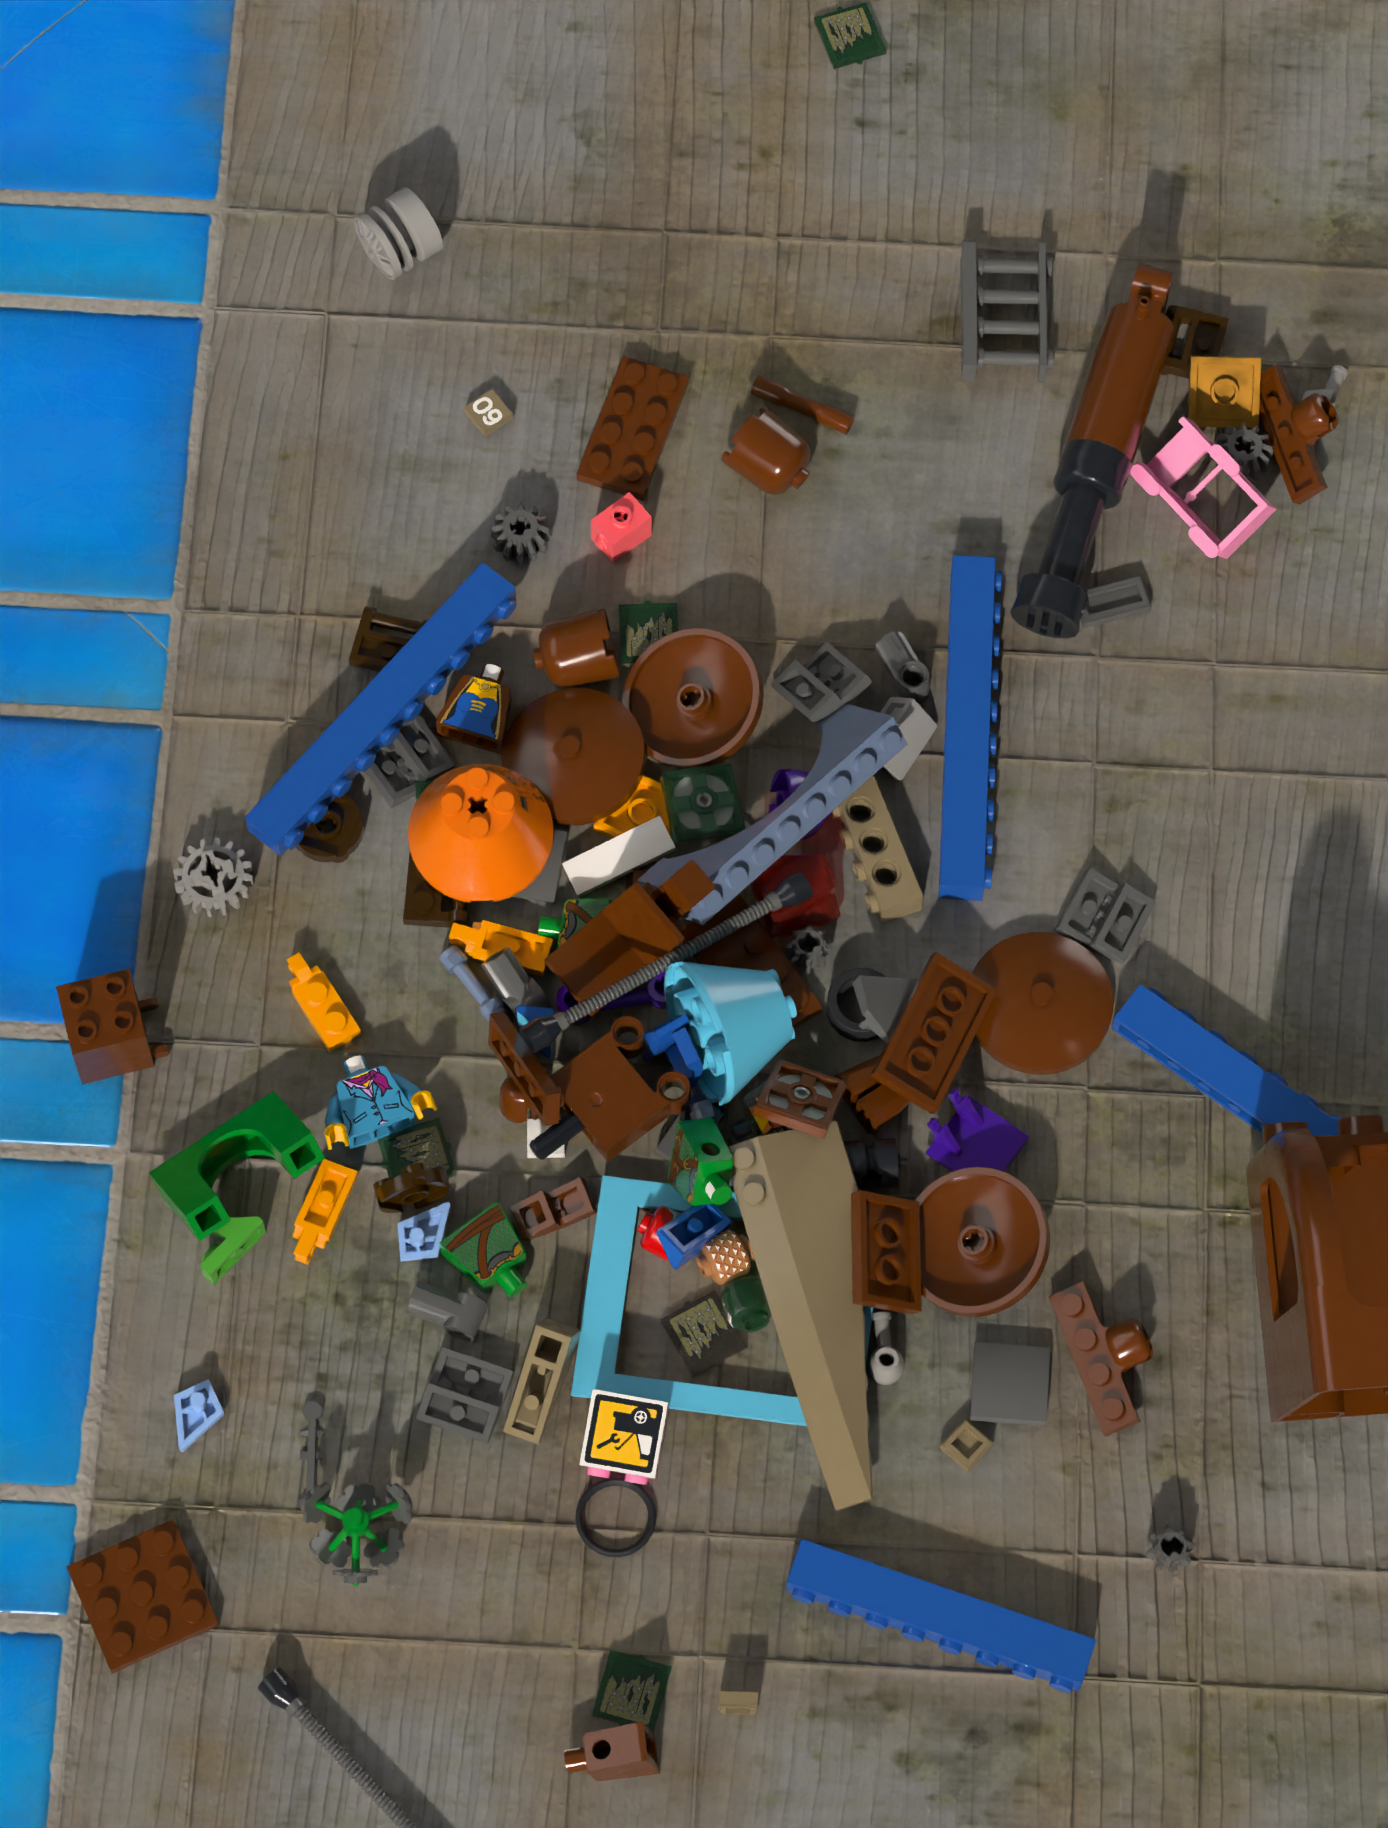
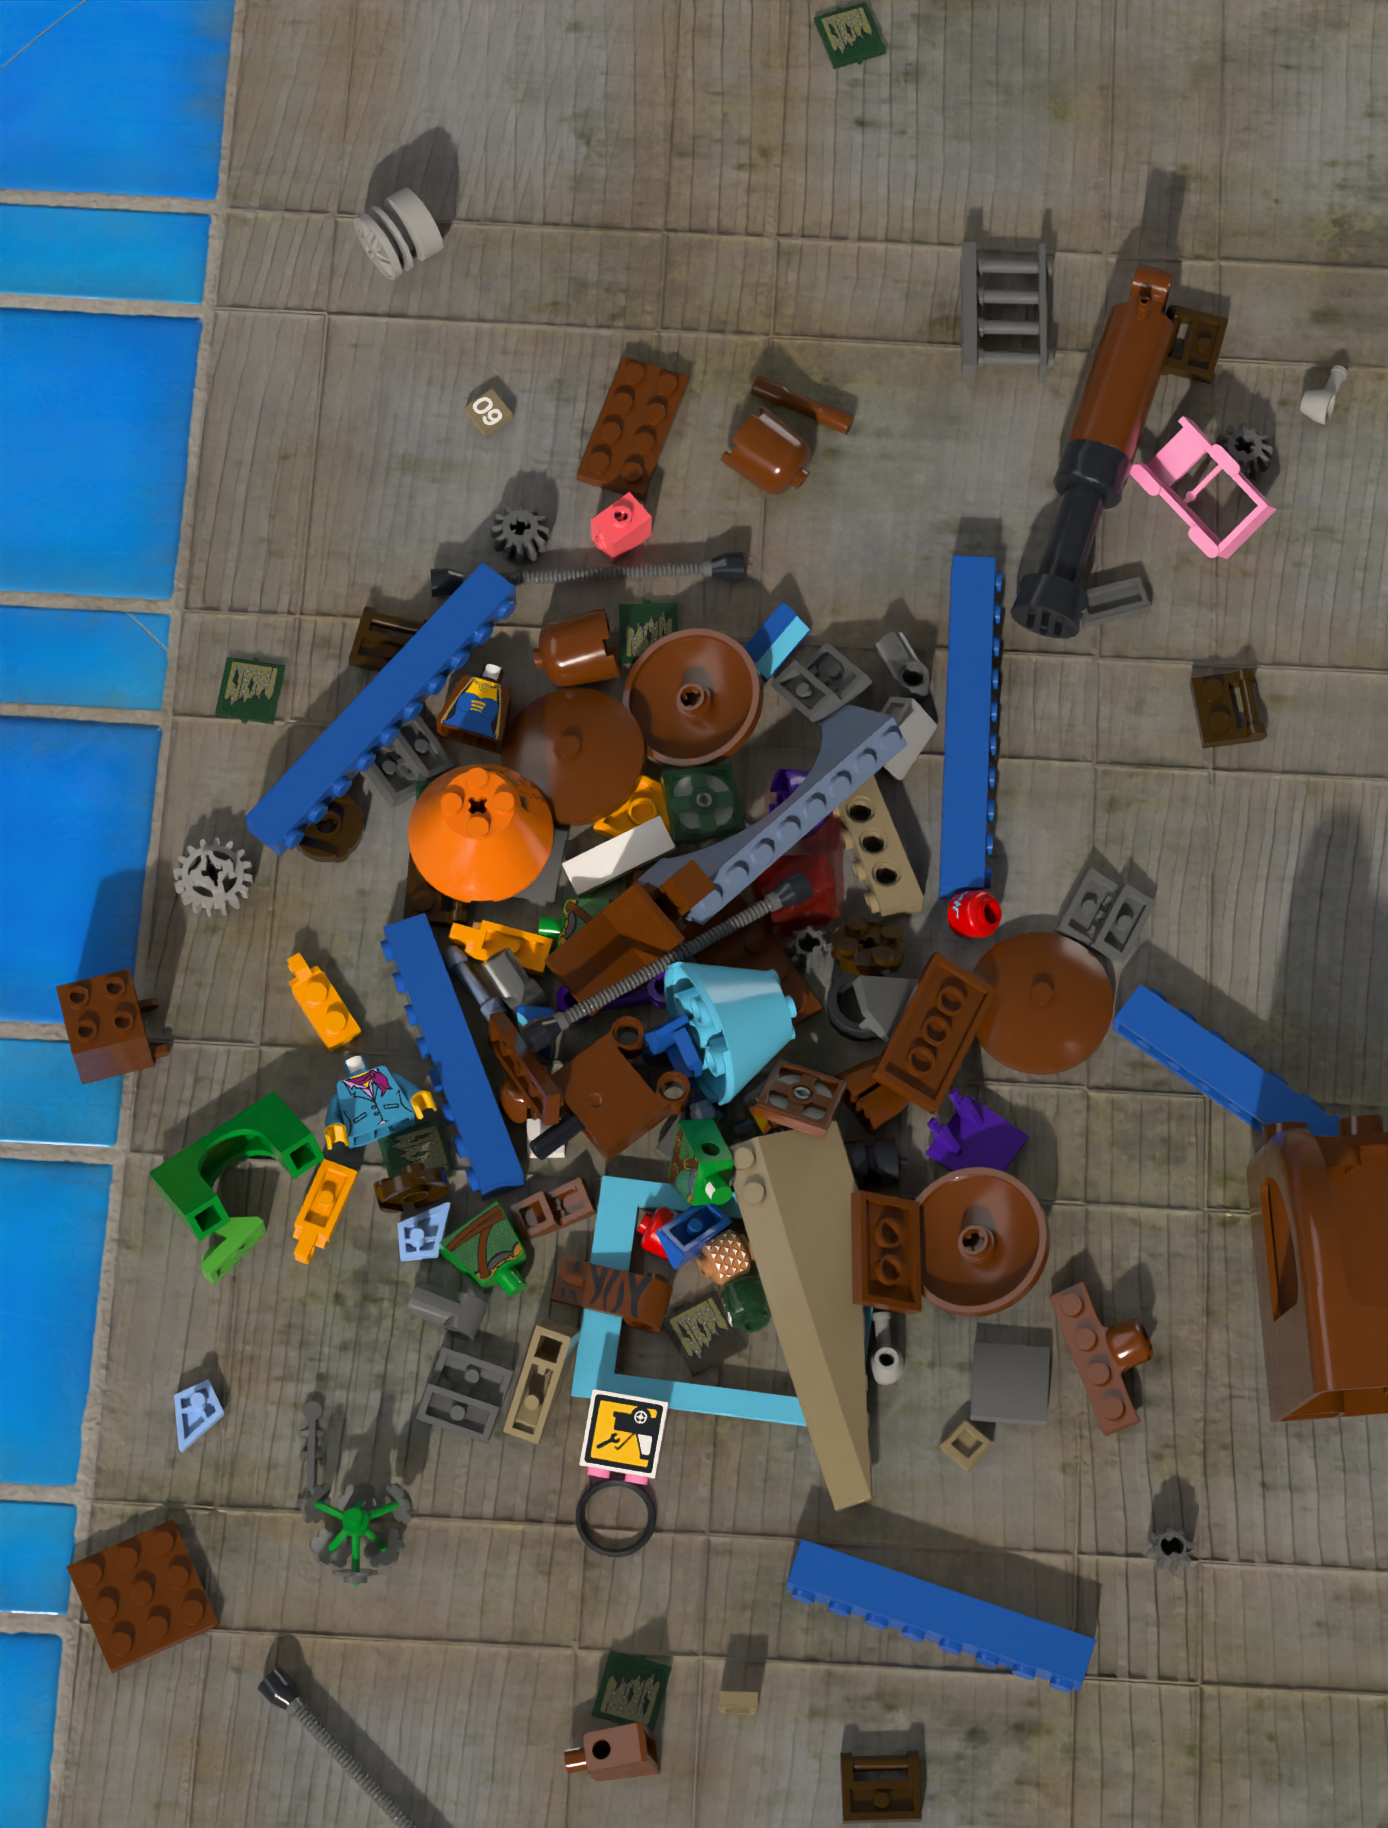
pearl gold plate [1188,356,1261,428] -> none
reddish brown plate [1259,365,1339,505] -> none
none -> piece [215,657,286,725]
none -> blue brick [379,913,525,1201]
none -> dark grey hose [430,552,744,597]
none -> reddish brown door [550,1257,673,1333]
none -> slope [743,602,811,682]
none -> dark brown plate [831,917,905,977]
none -> dark brown plate [840,1751,922,1824]
none -> red head [947,890,1002,939]
none -> dark brown plate [1190,668,1267,749]

